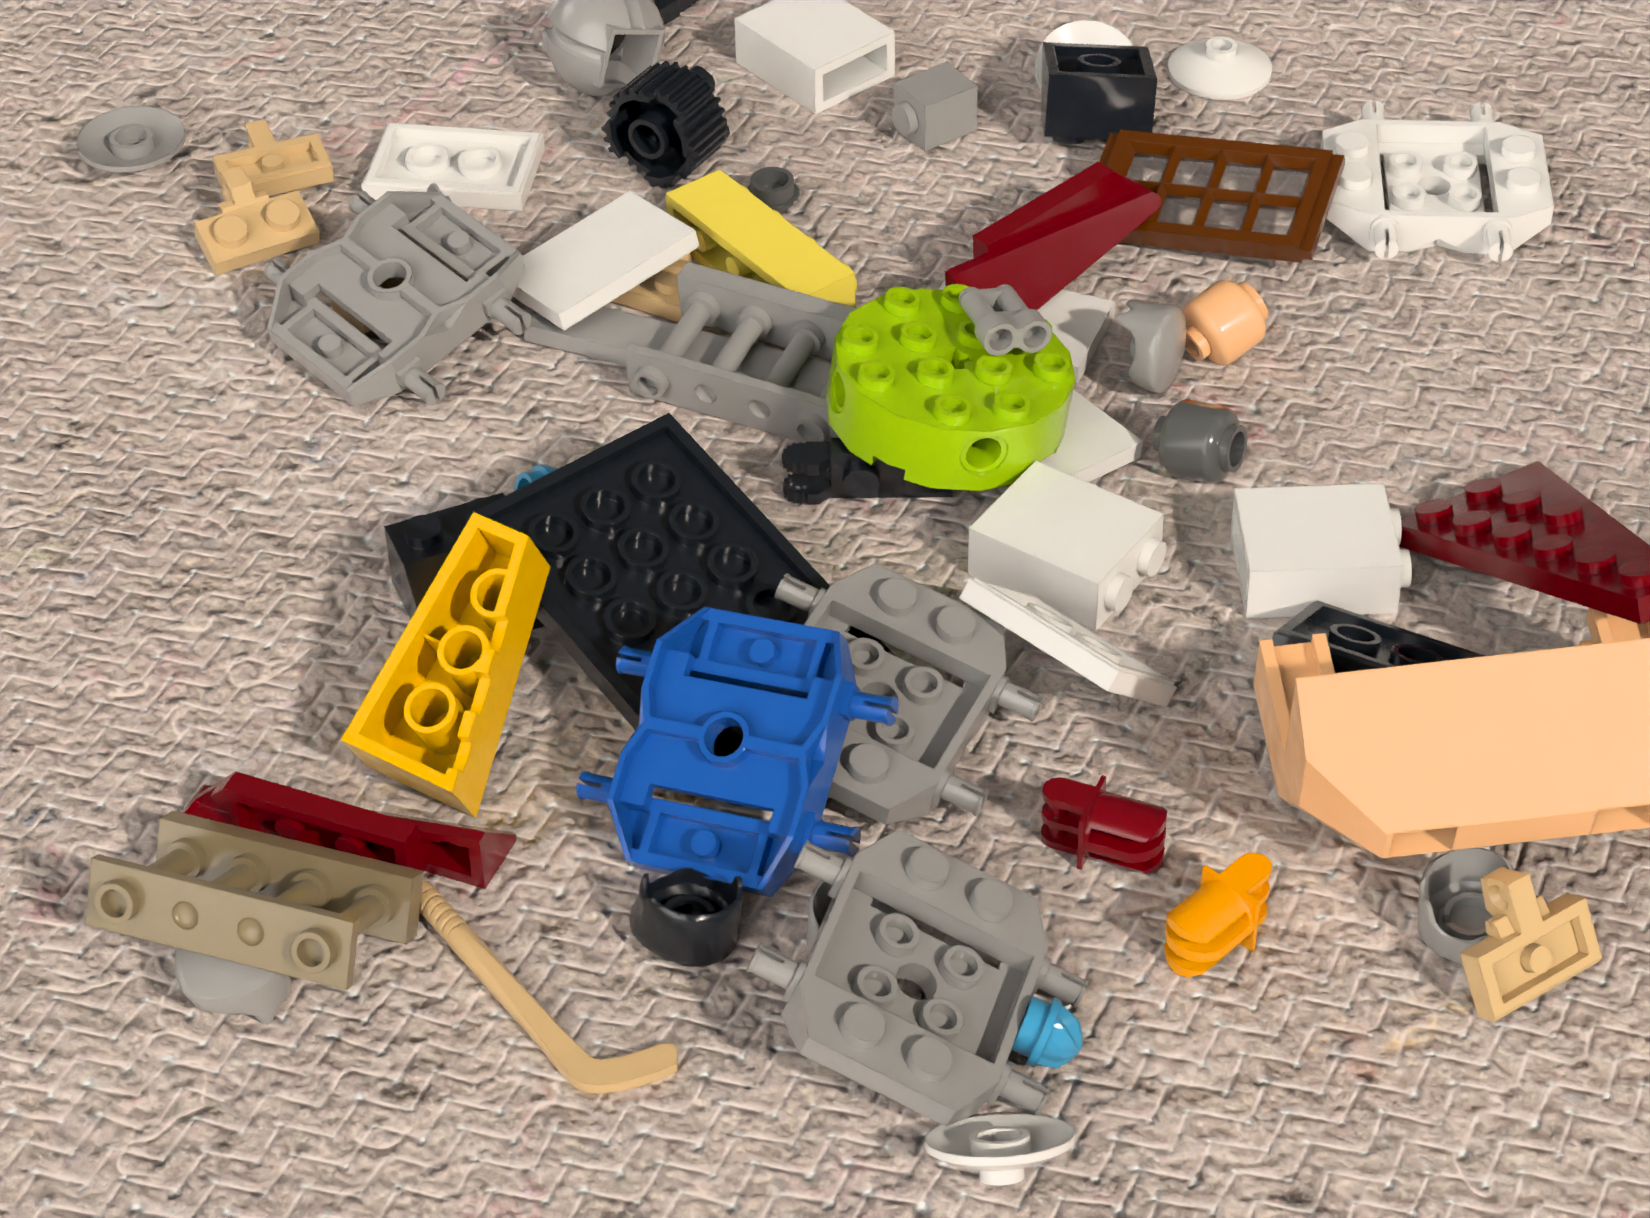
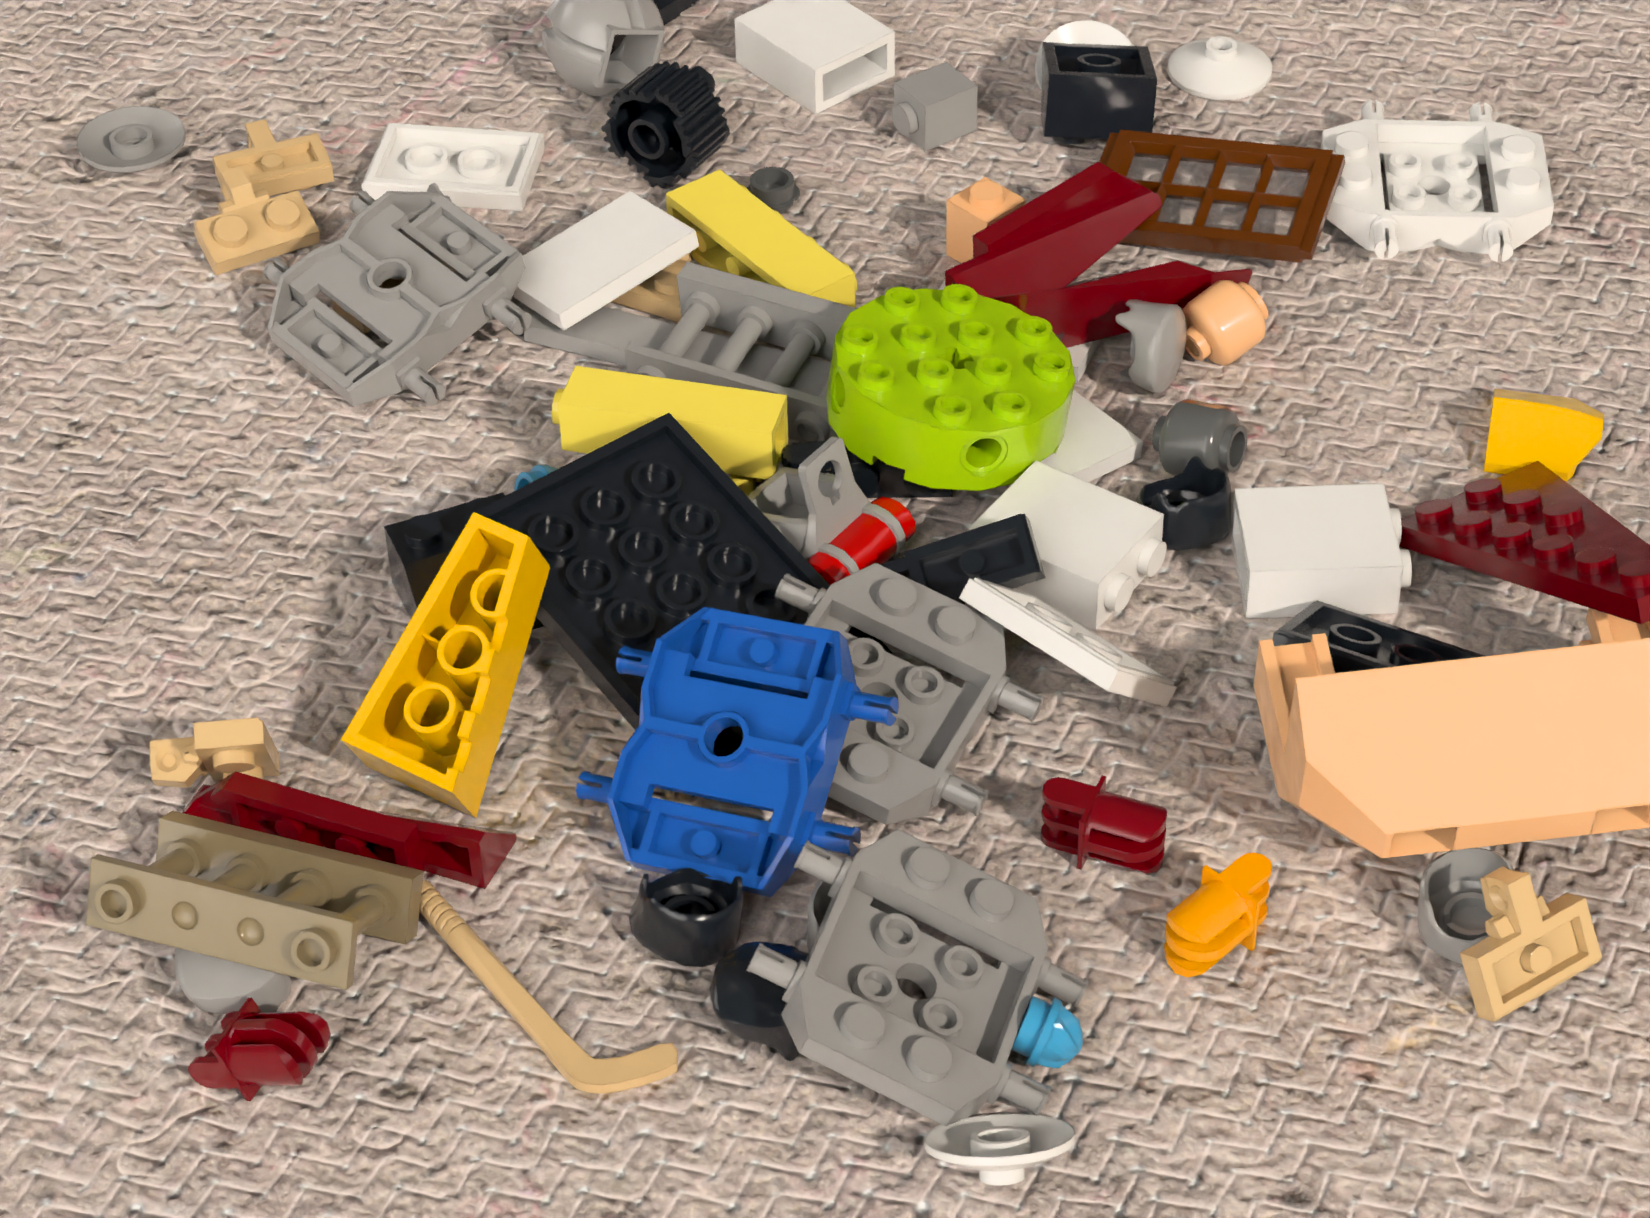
light grey piece [958,284,1052,356] -> none
none -> tan hinge [150,717,280,788]
none -> dark red arm [188,998,331,1101]
none -> light yellow brick [552,366,788,497]
none -> black hair [710,942,809,1061]
none -> light grey piece [748,437,916,585]
none -> black hinge [881,513,1046,604]
none -> light nougat brick [946,177,1026,263]
none -> dark red wedge [991,260,1252,348]
none -> black hair [1135,456,1231,551]
none -> yellow slope [1483,388,1604,482]

